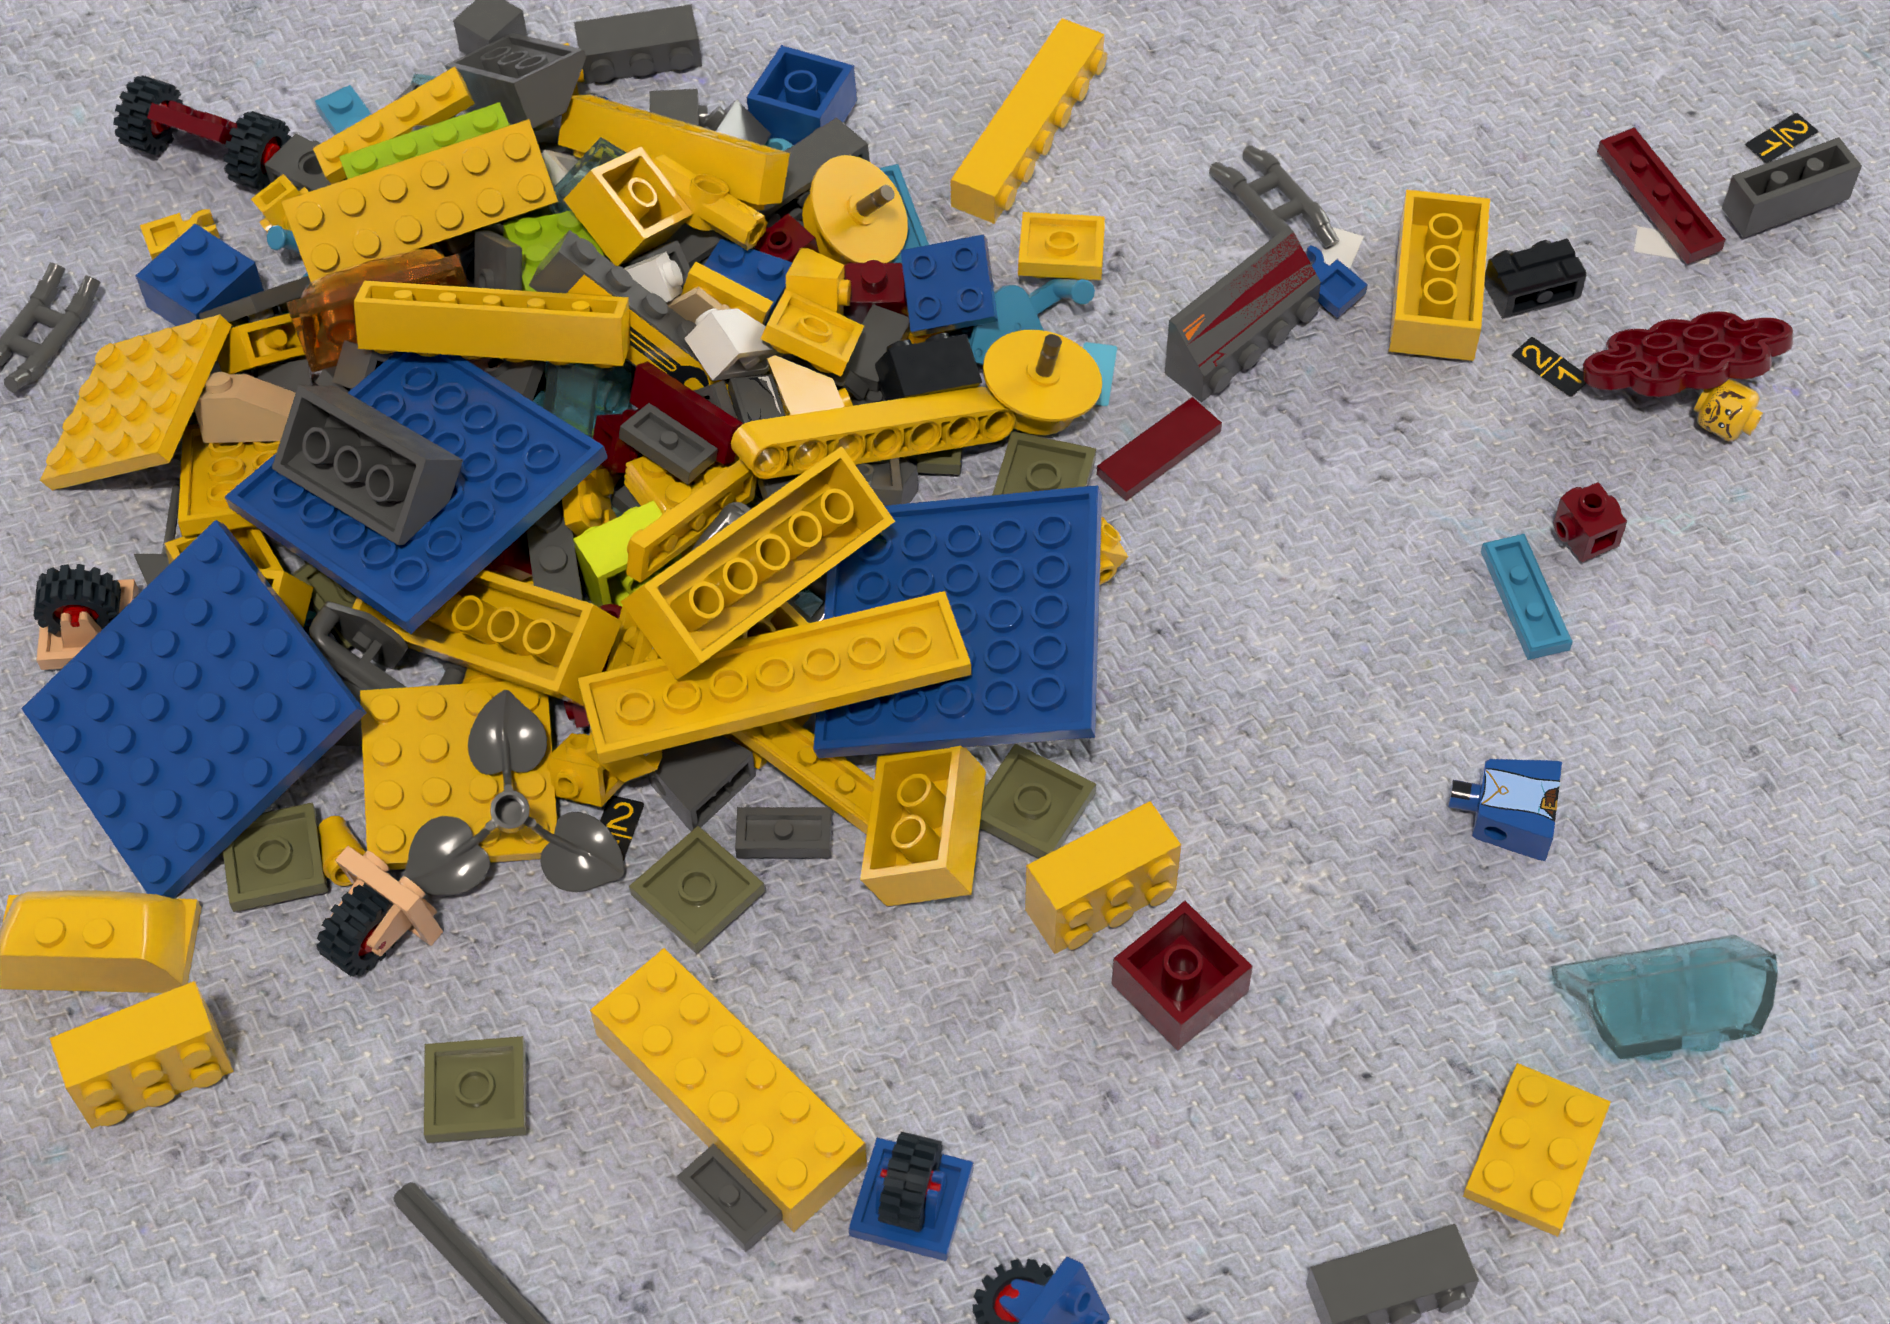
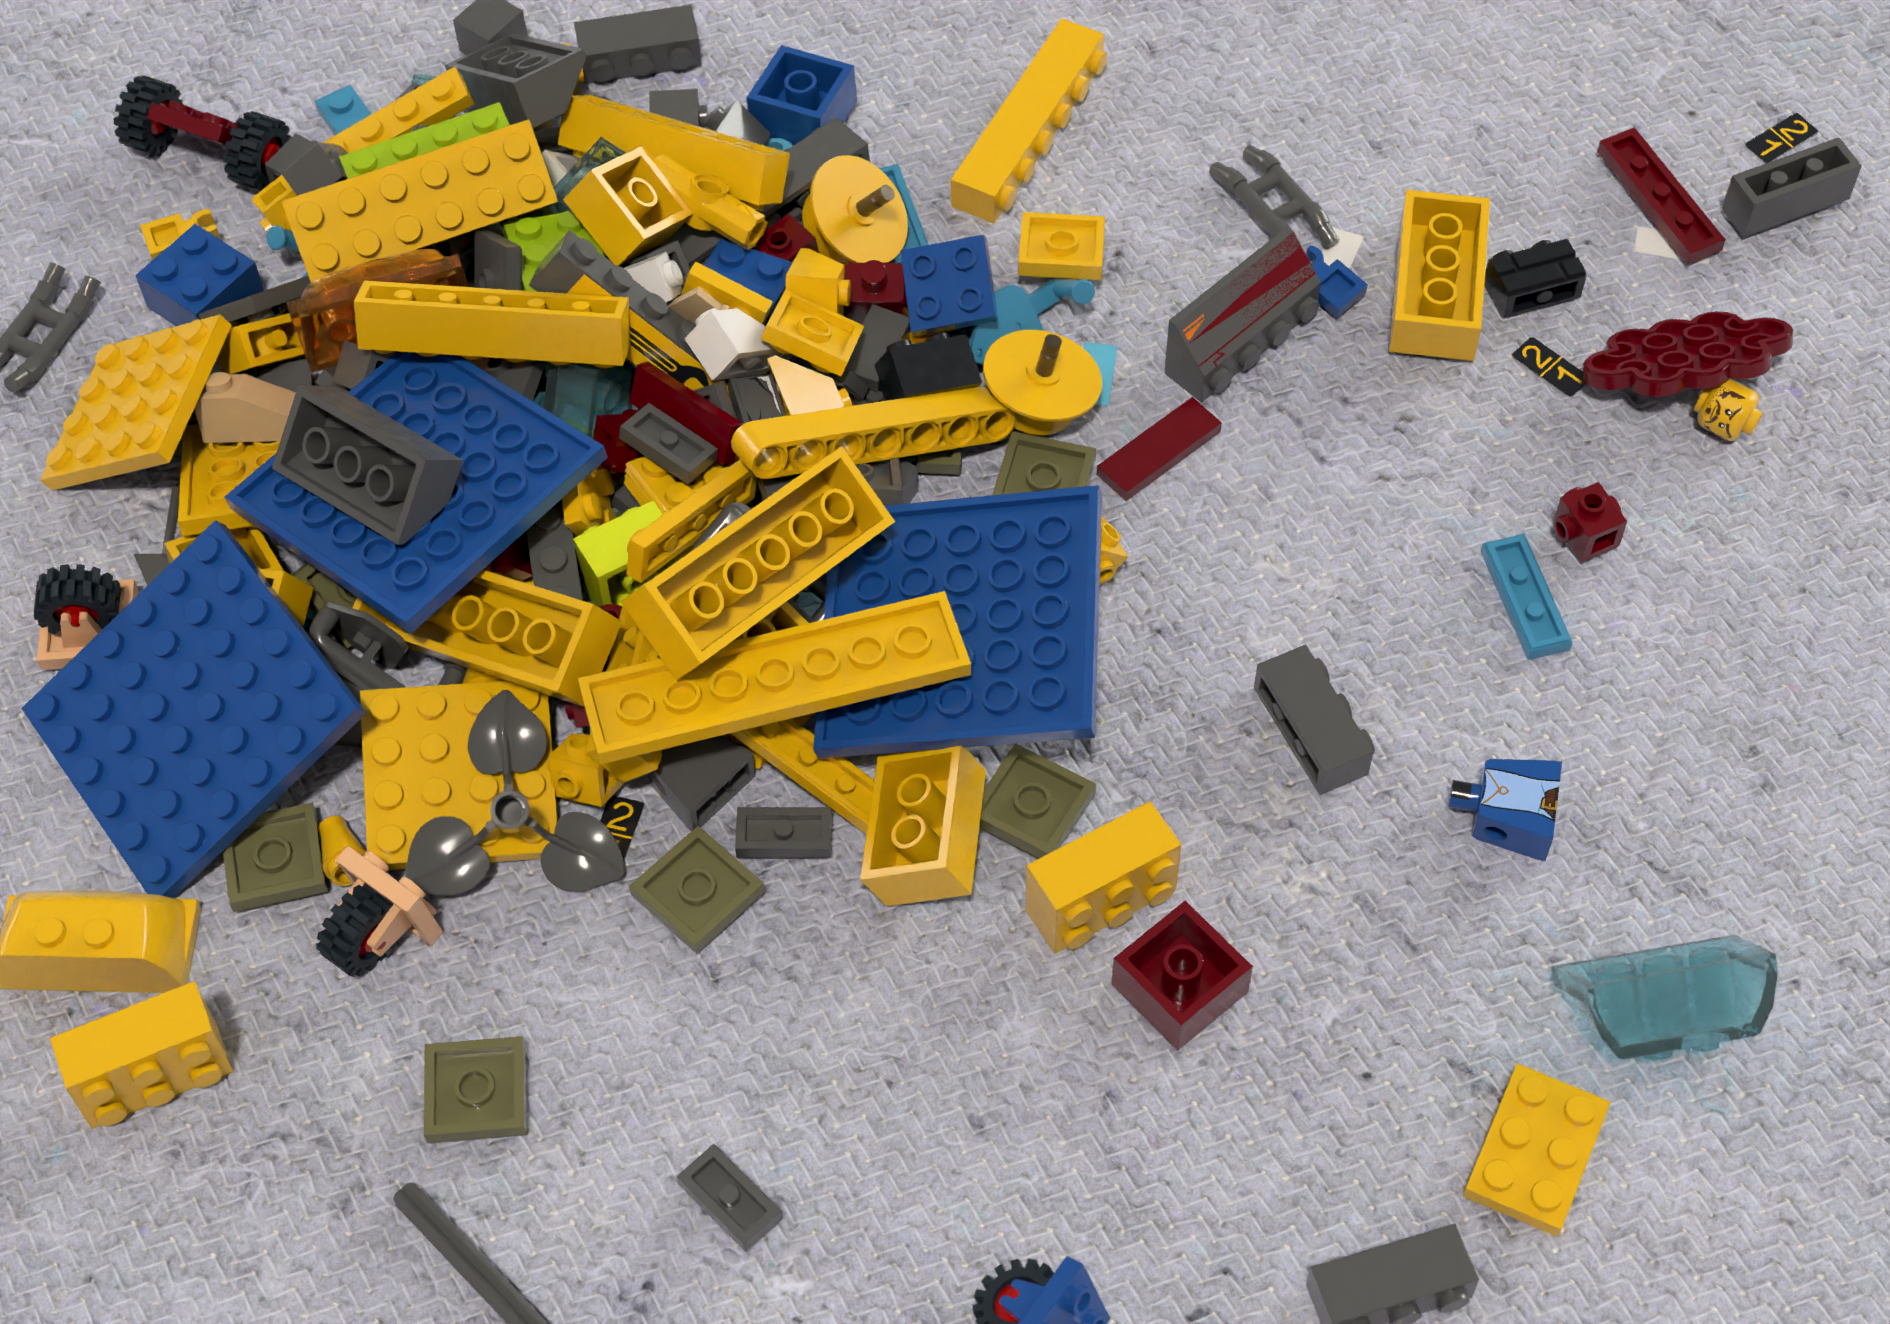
yellow brick [590,948,867,1232] -> none
blue plate [848,1131,974,1262] -> none
none -> dark grey brick [281,143,348,196]
none -> dark grey brick [1254,644,1375,795]

